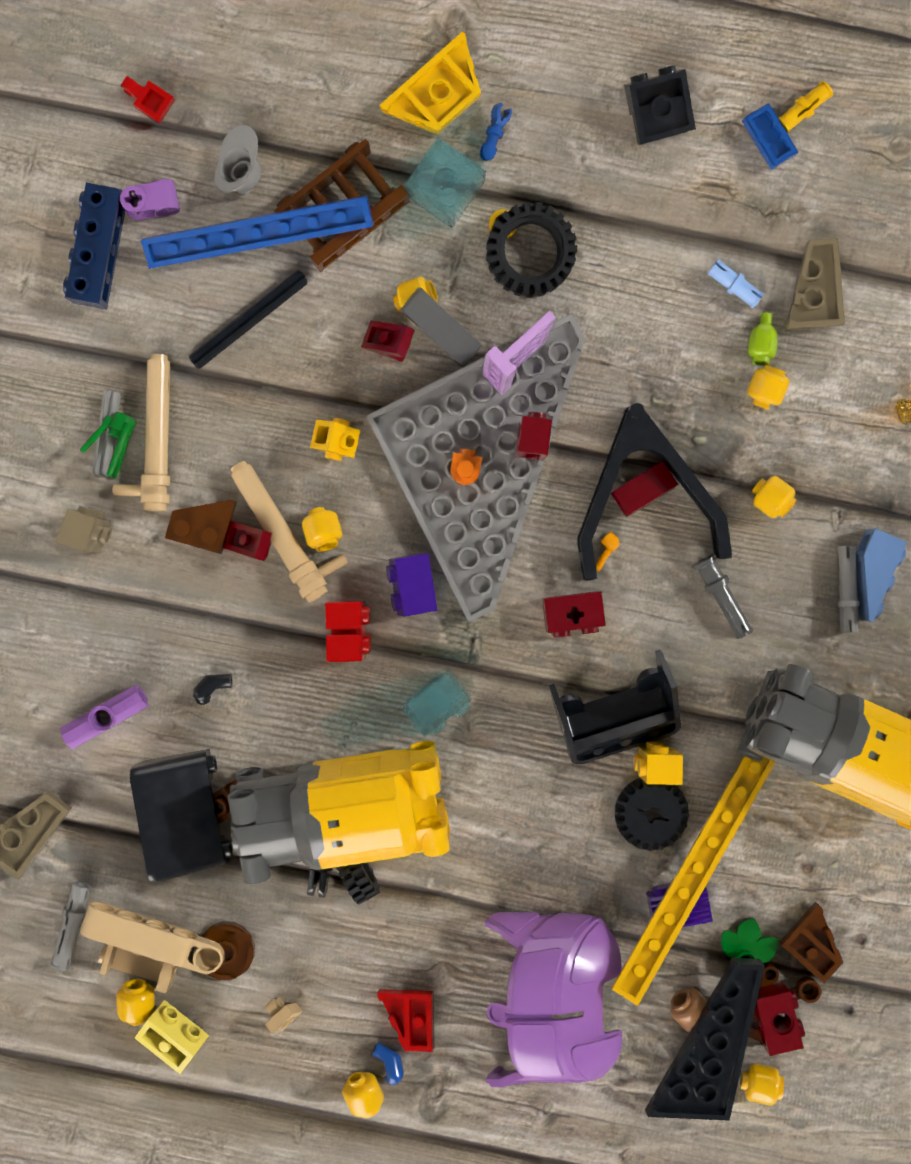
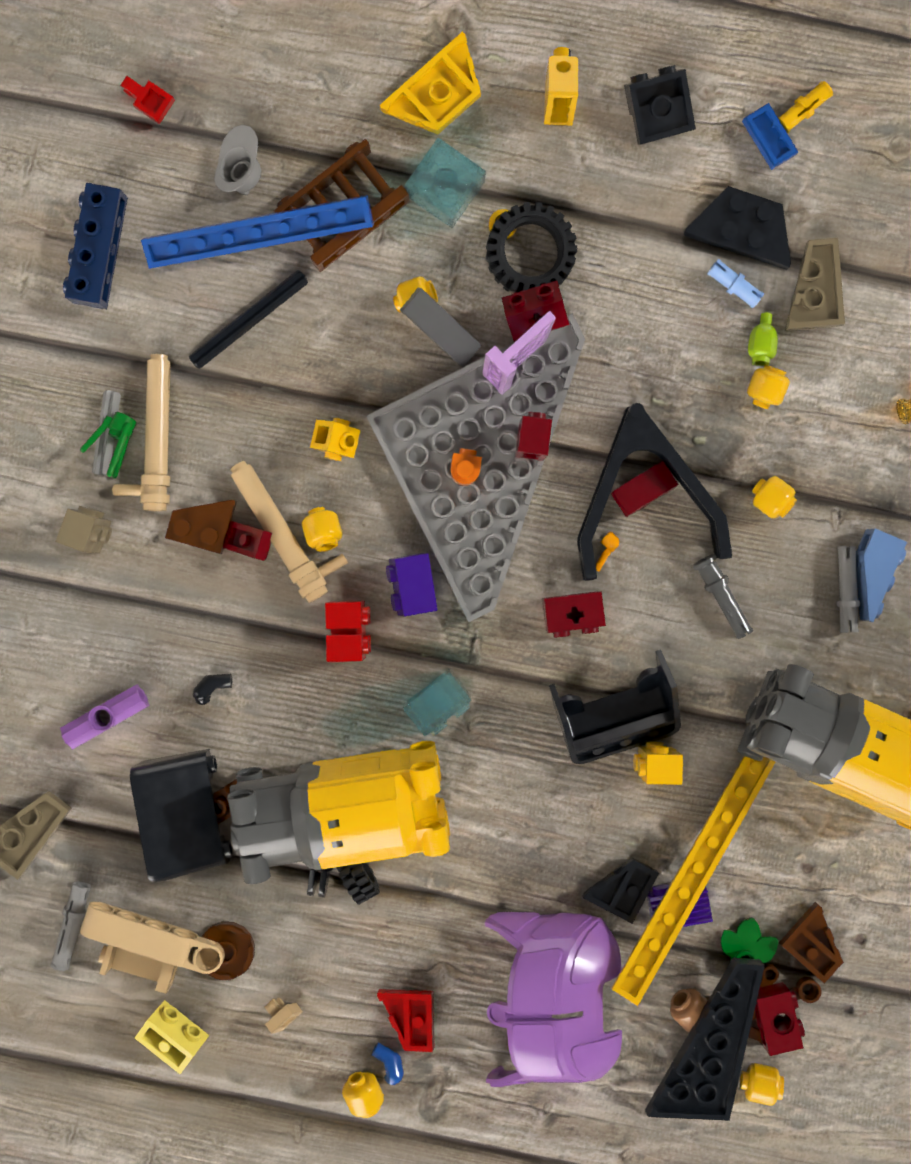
yellow head [116,979,155,1026] -> none
medium lavender piece [120,179,180,220] -> none
dark red slope [361,320,415,362] -> none
blue piece [480,103,512,161] -> none
black gear [614,778,690,851] -> none
none -> dark red brick [501,280,570,342]
none -> yellow torso [544,47,578,126]
none -> black wing [582,858,659,924]
none -> black wing [683,186,791,270]

